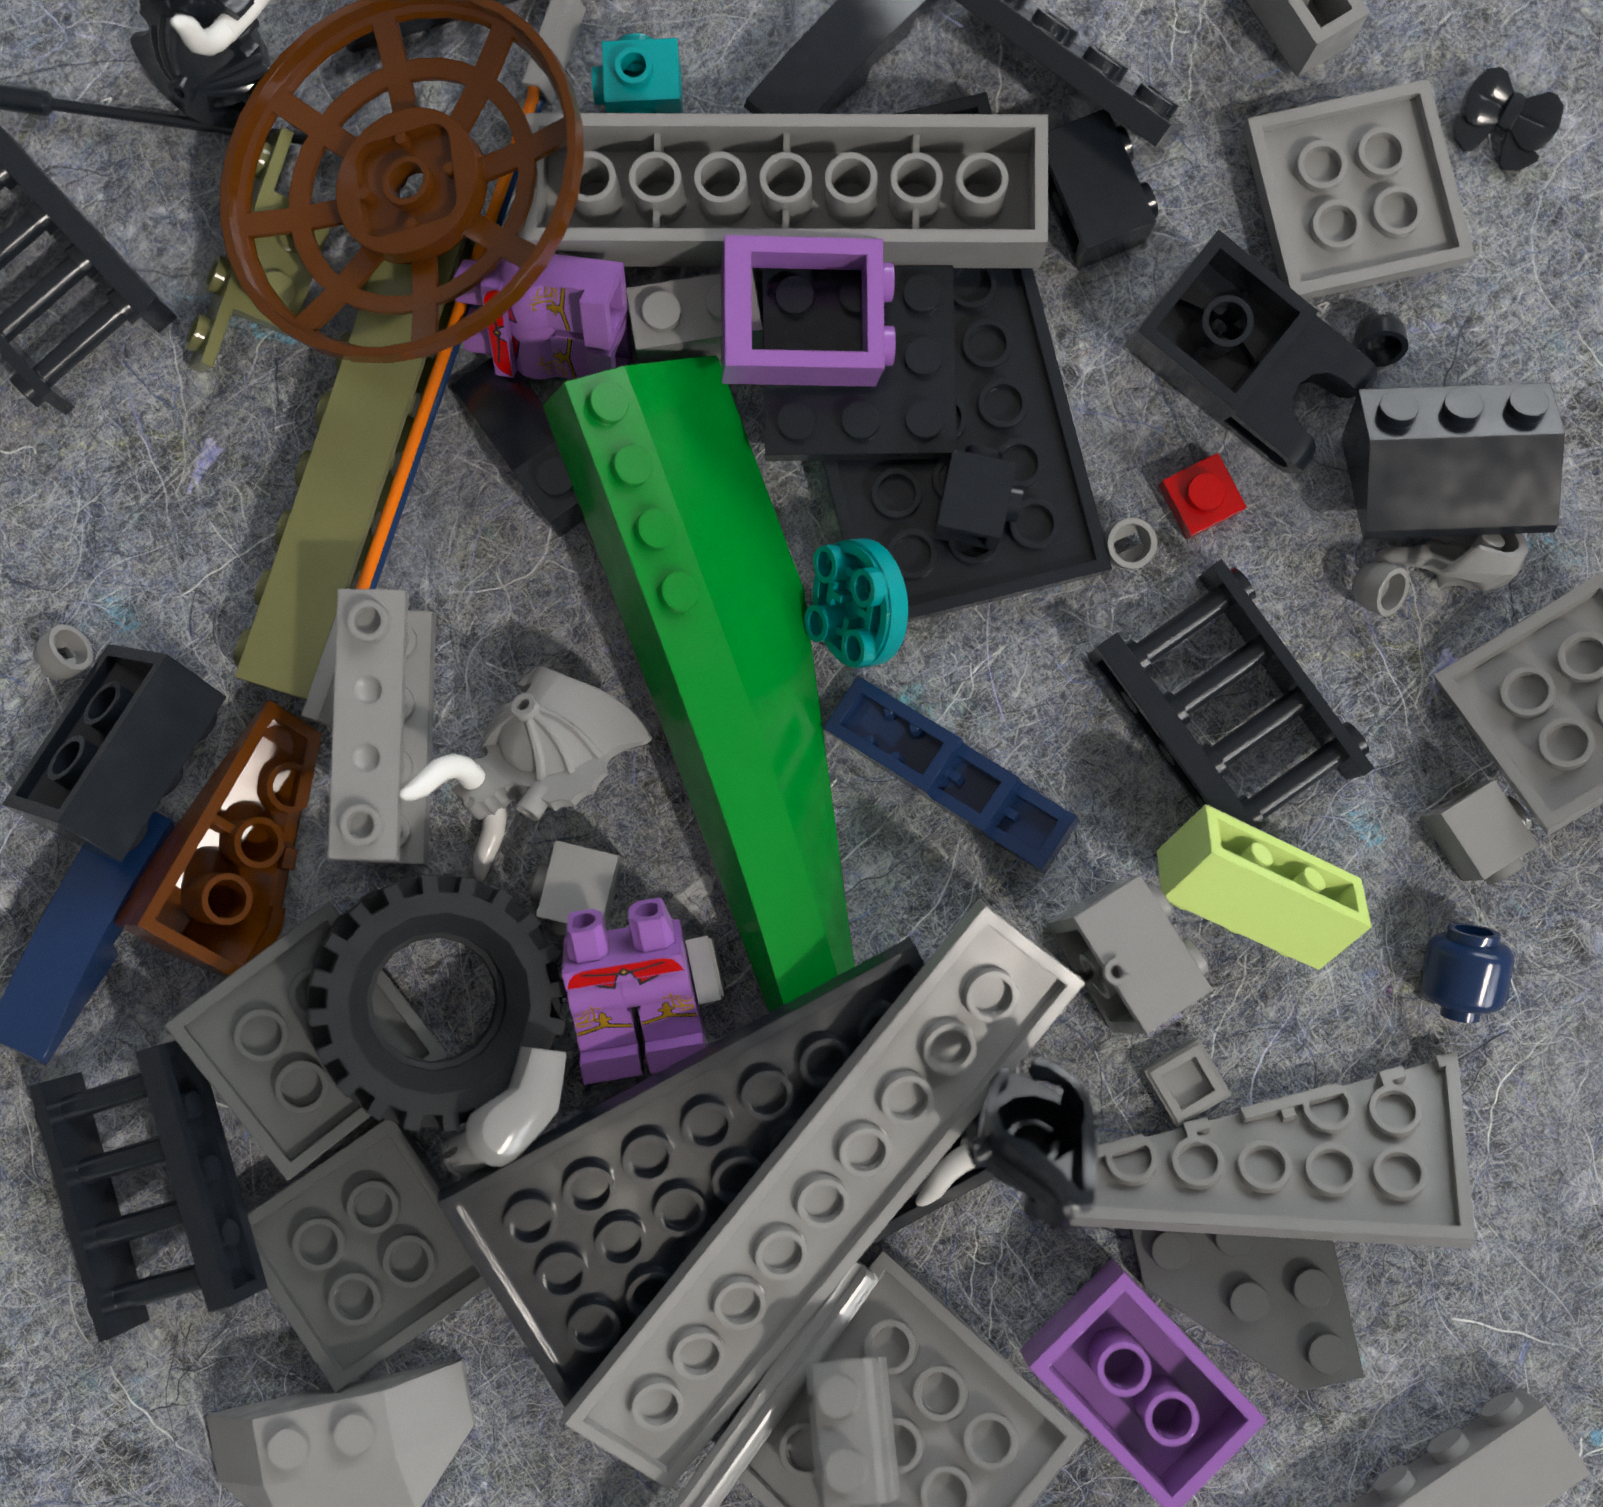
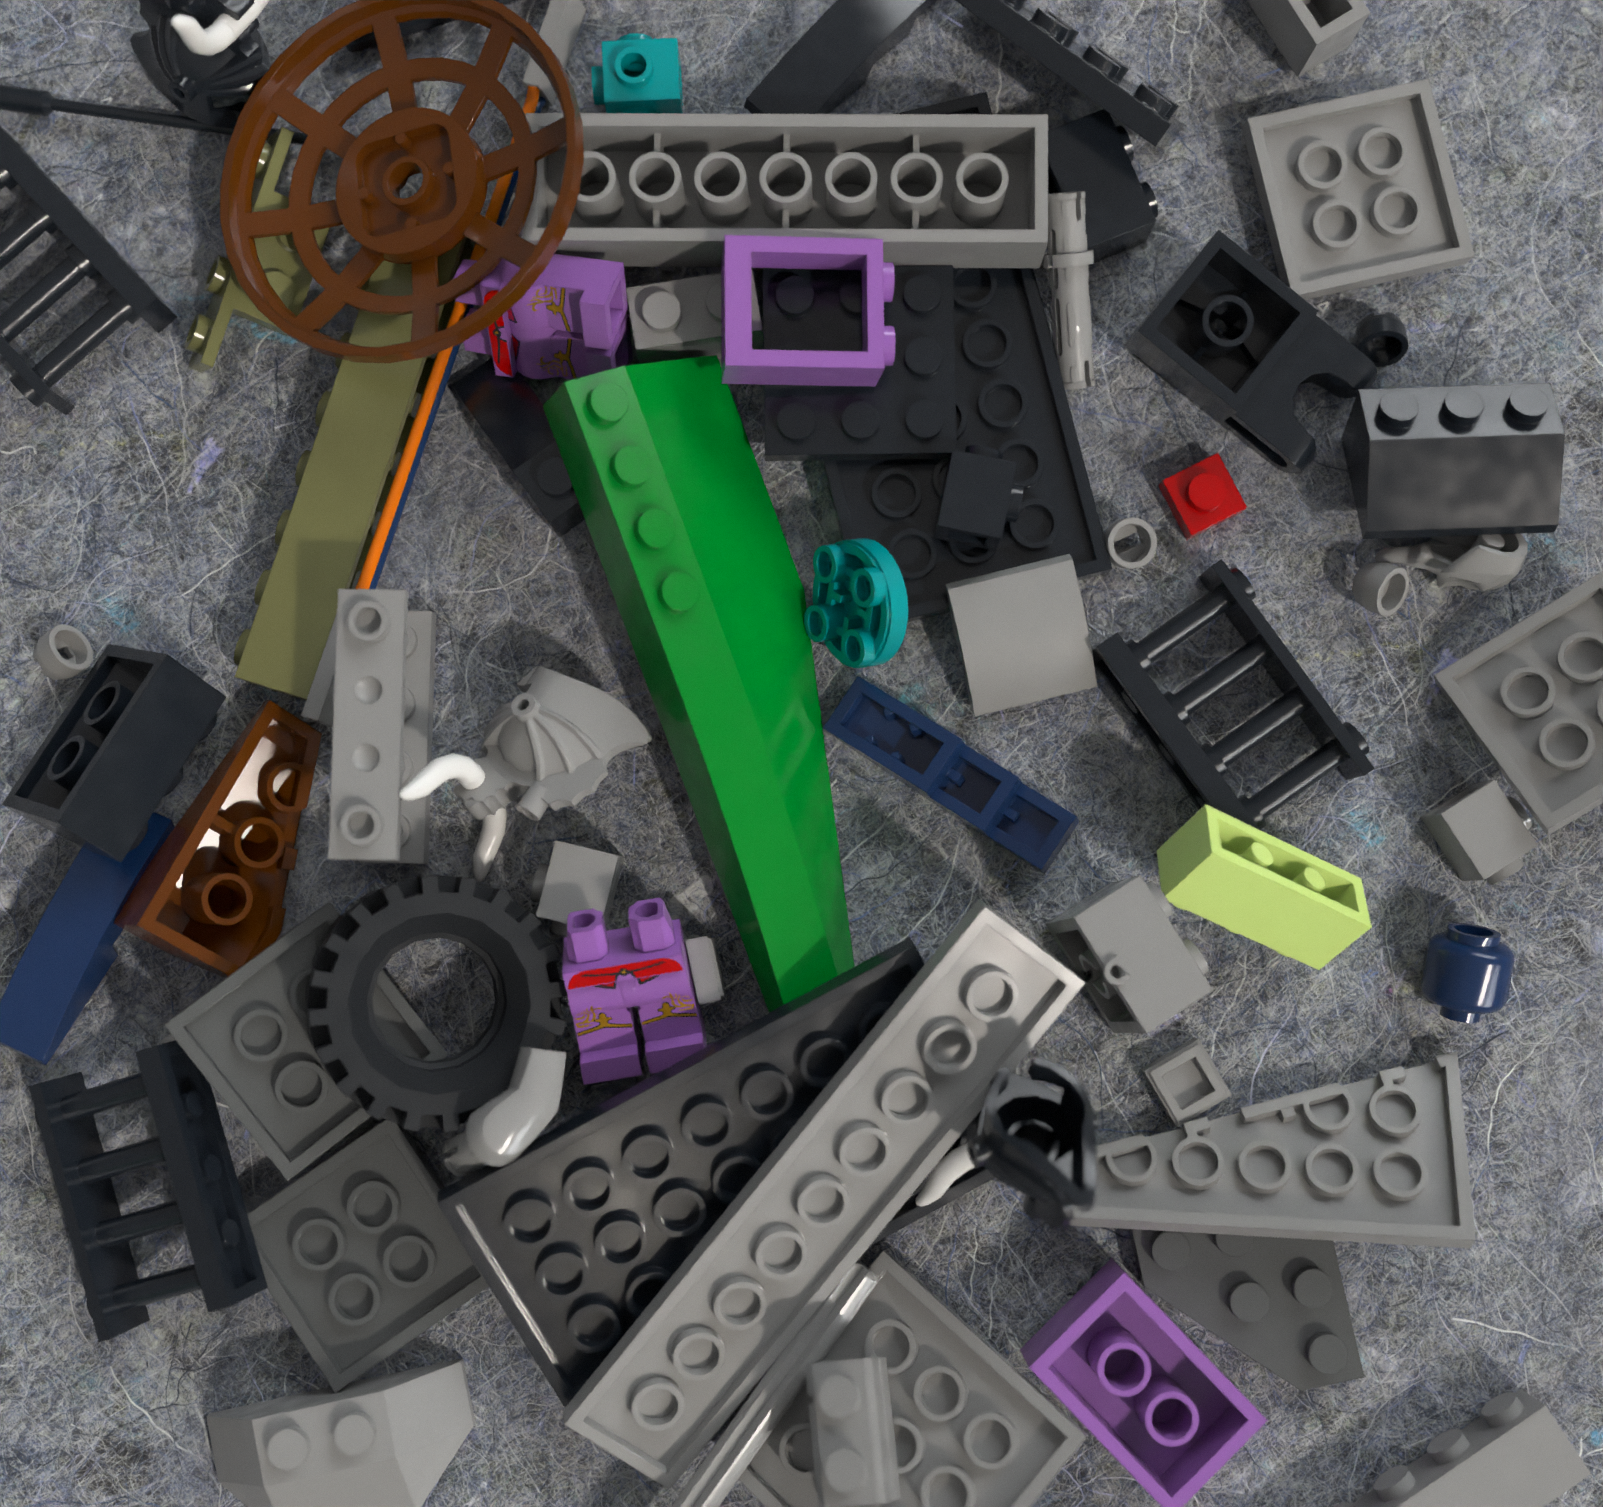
black piece [1452,67,1564,171] -> none
none -> light grey slope [945,554,1097,716]
none -> light grey pin [1042,191,1096,390]

